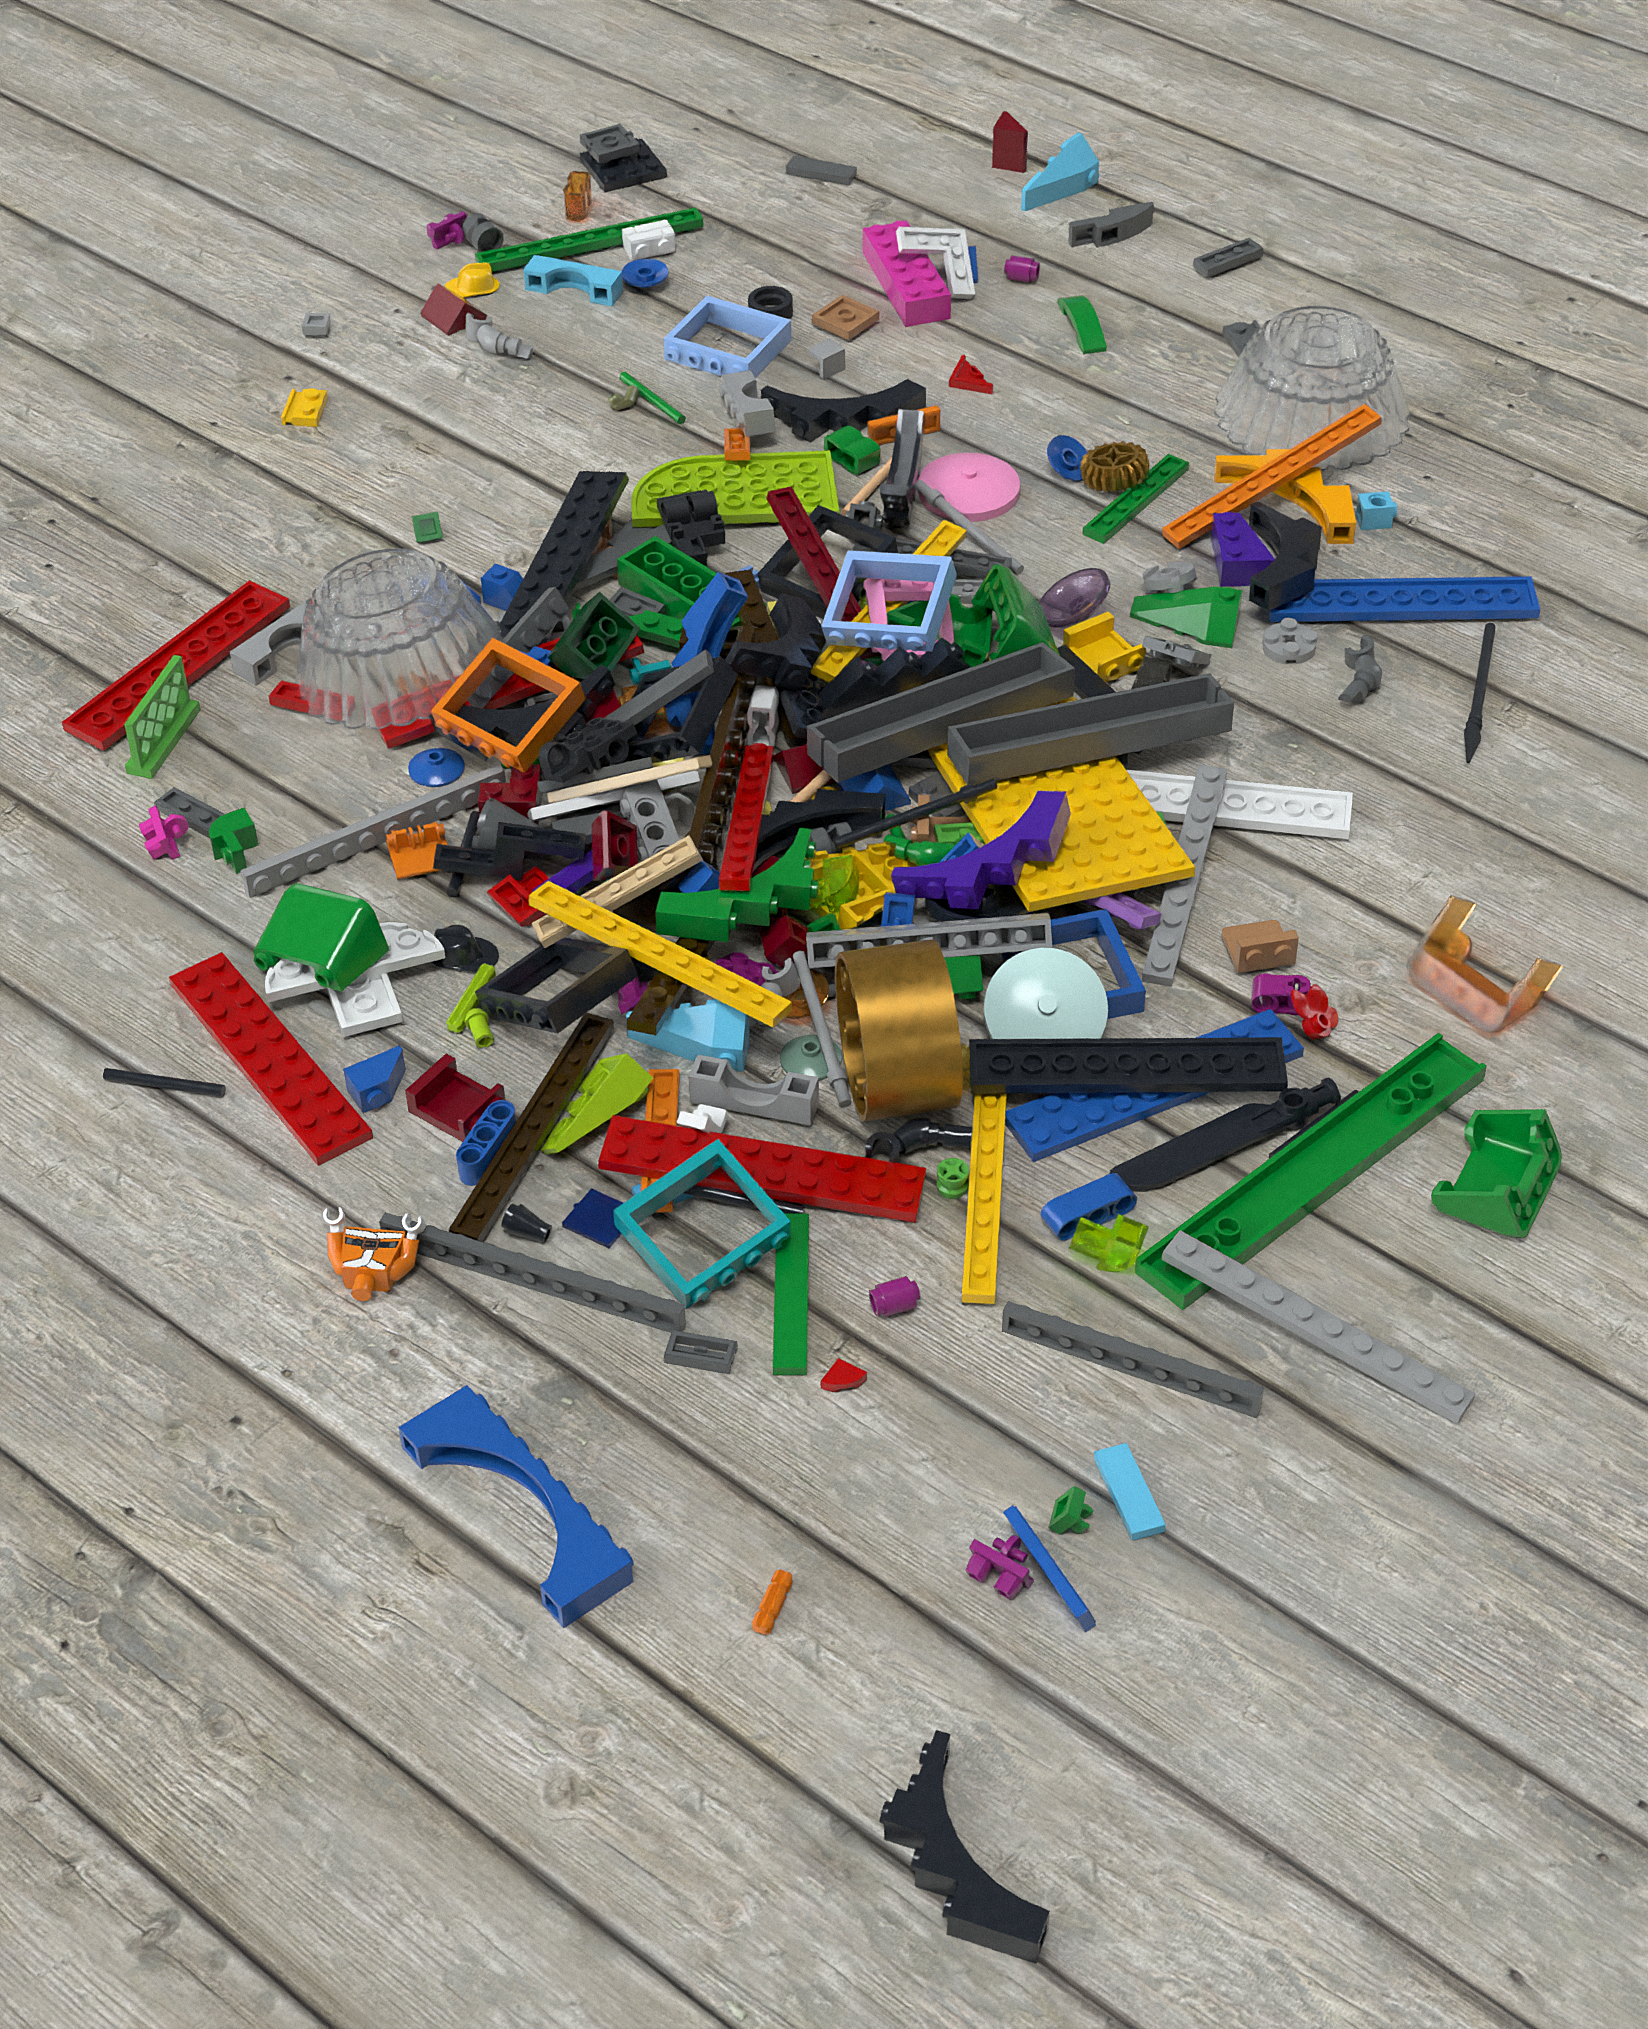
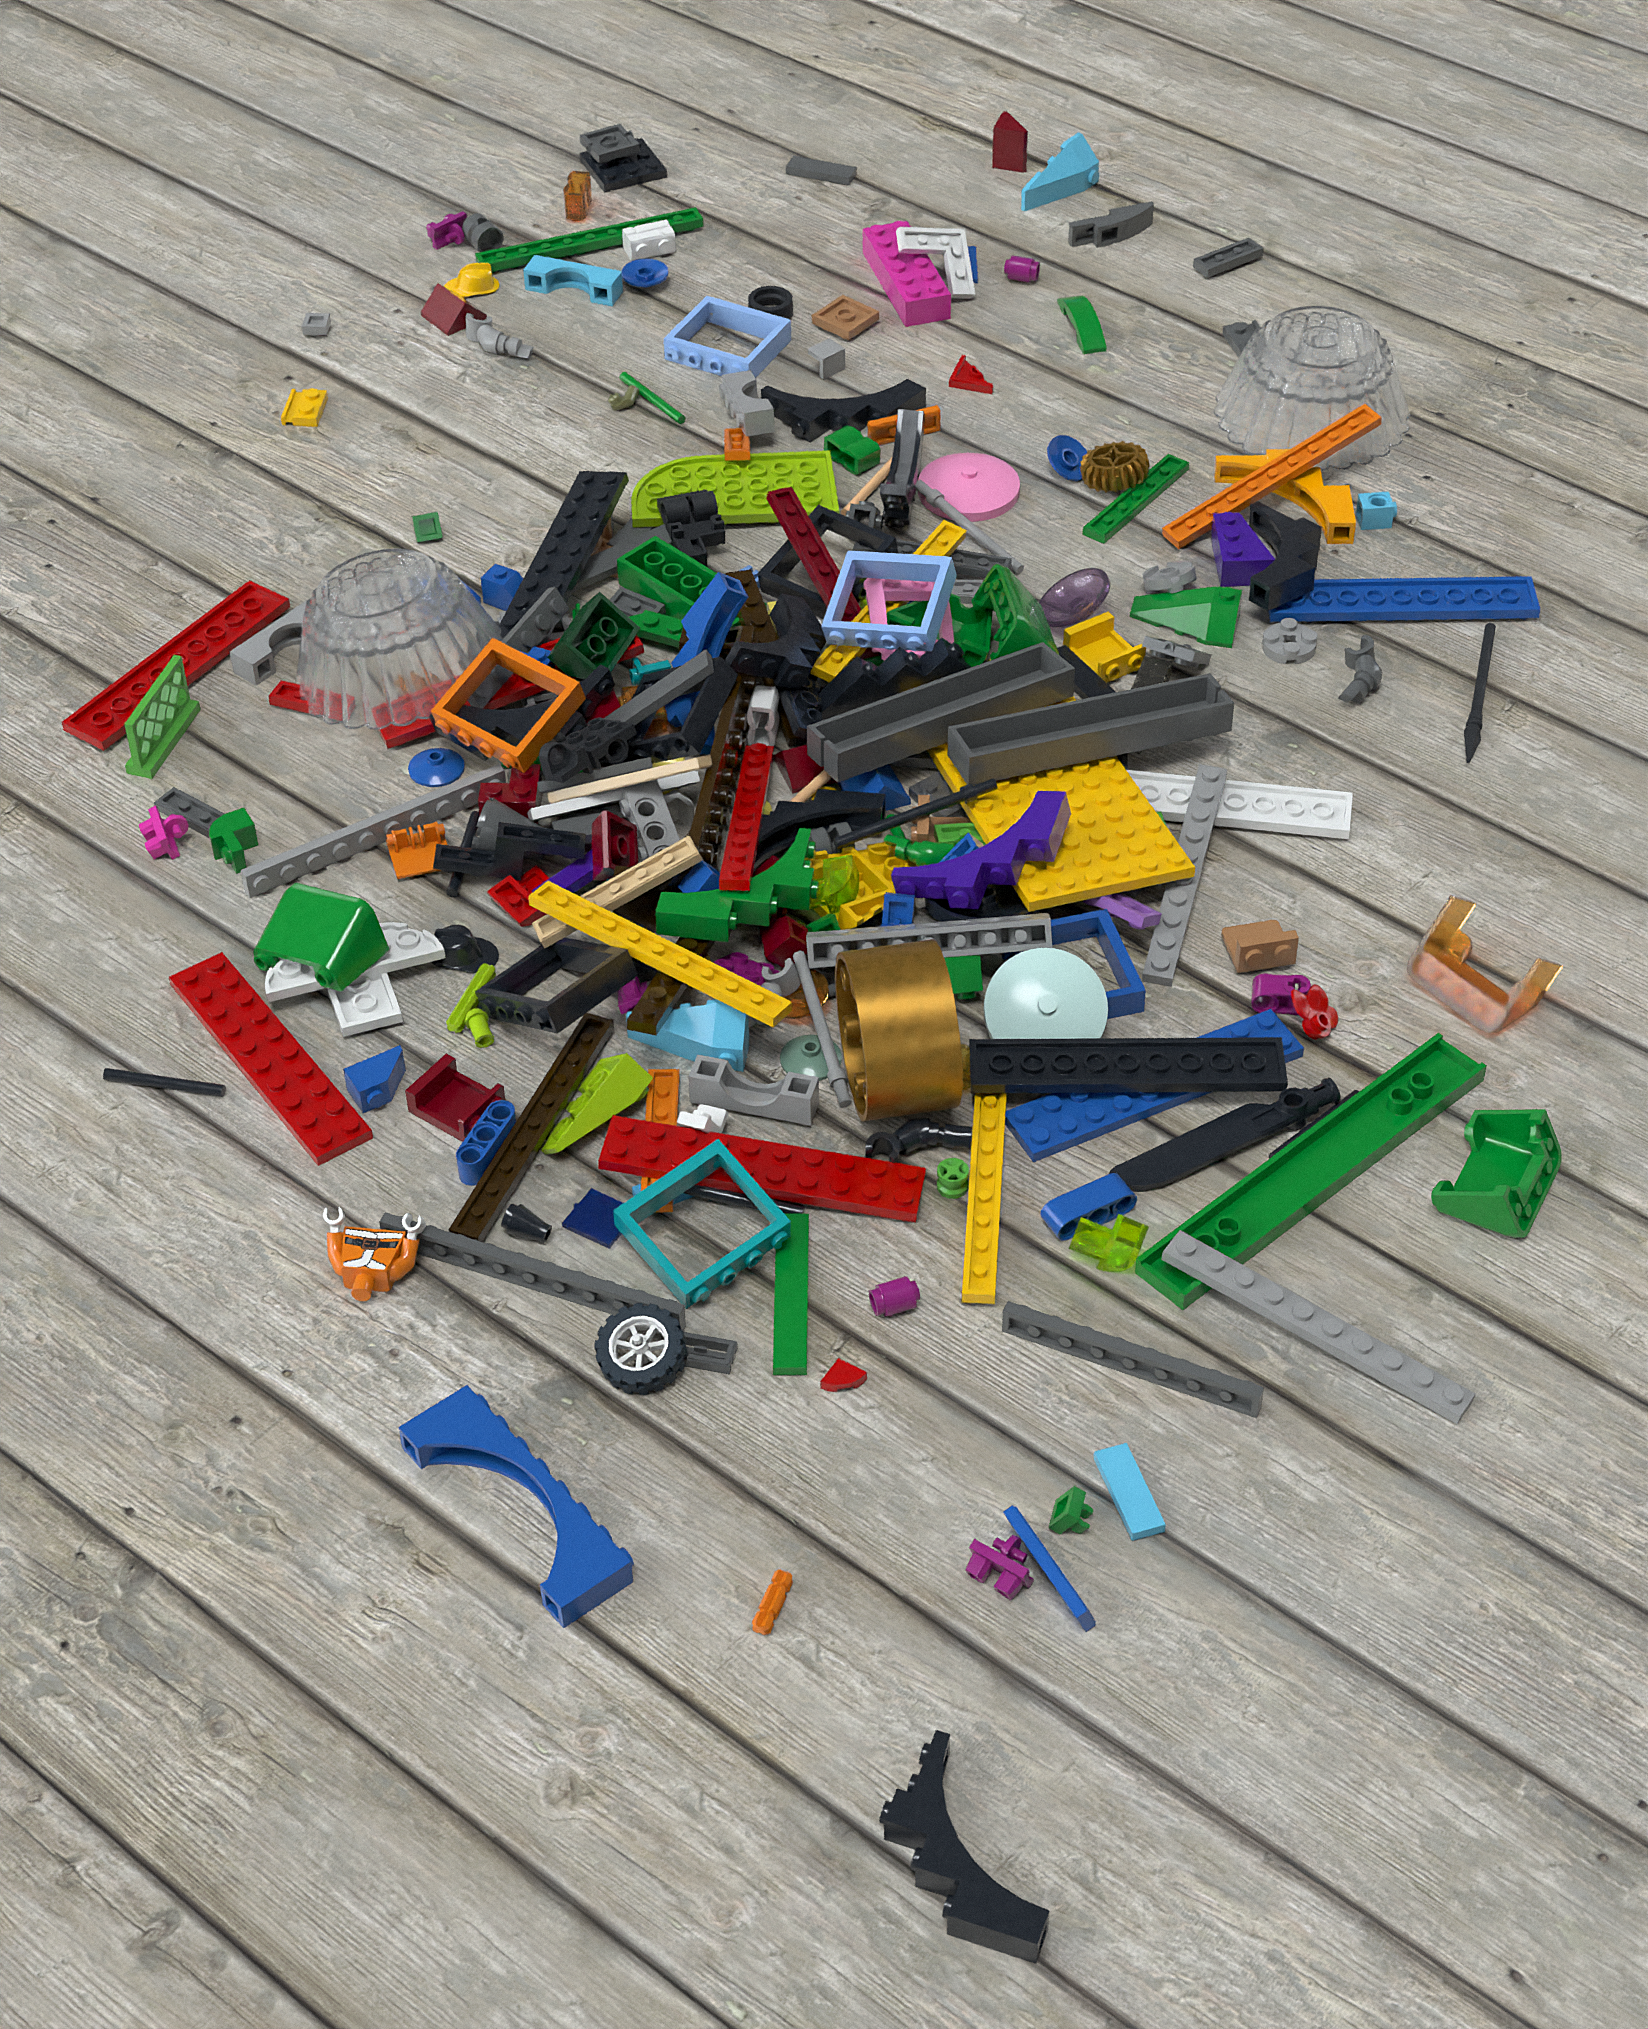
none -> black wheel [594,1303,688,1395]

